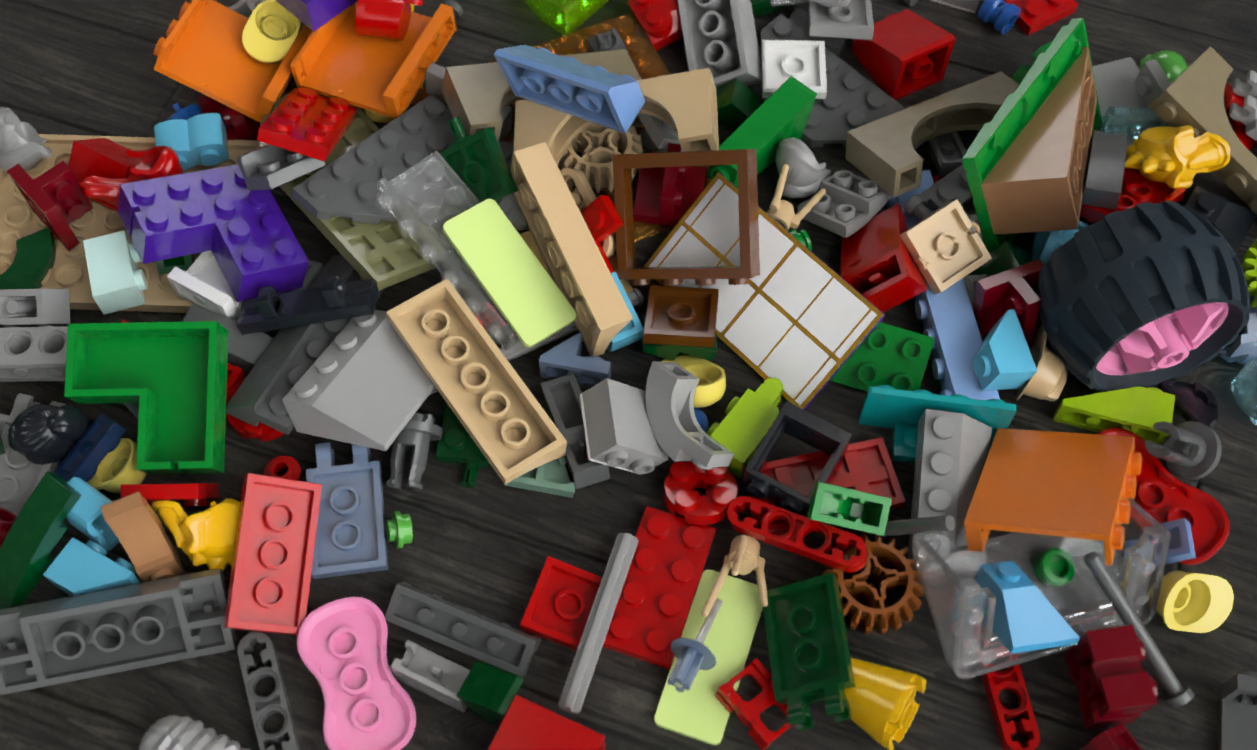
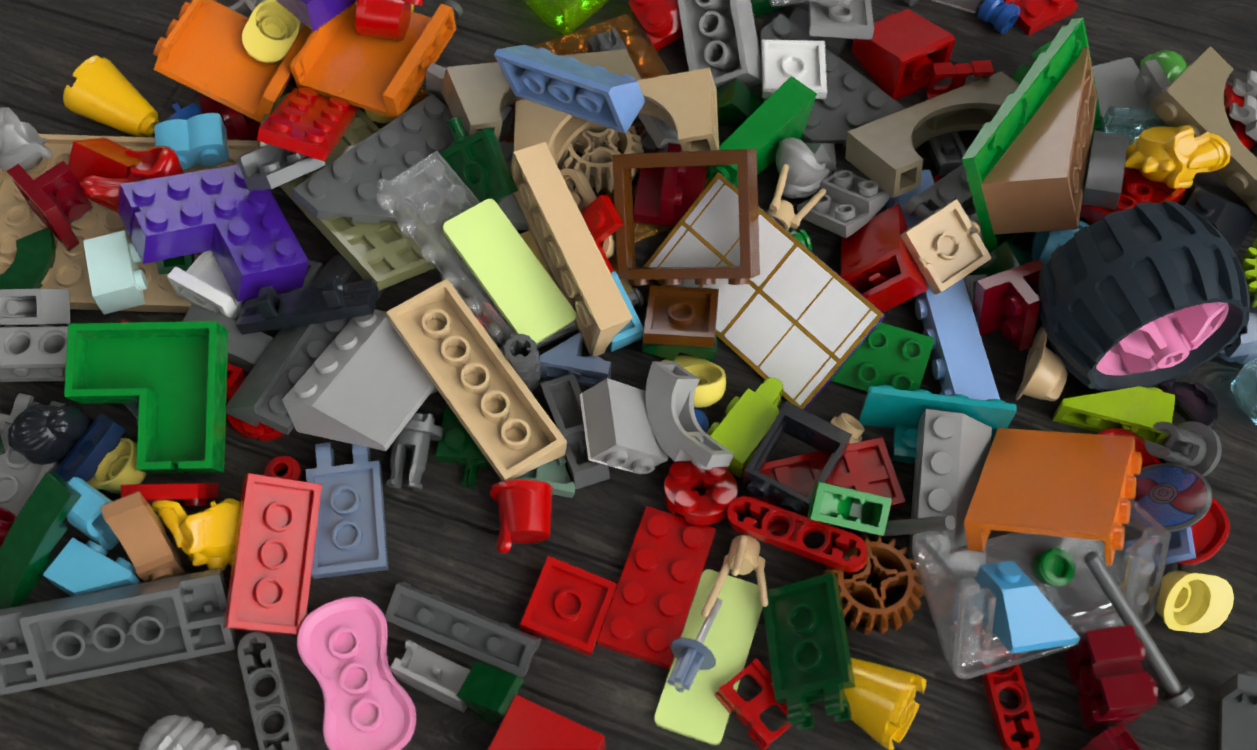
bright green plate [386,511,413,549] -> none
light grey axle [558,532,638,714] -> none
medium azure slope [972,309,1037,391] -> none
none -> yellow cone [63,56,159,137]
none -> red hat [490,479,553,553]
none -> dark grey axle [504,334,541,392]
none -> light grey slope [805,143,836,172]
none -> tan plate [830,413,865,444]
none -> red piece [925,60,994,100]
none -> shield [1128,463,1212,532]

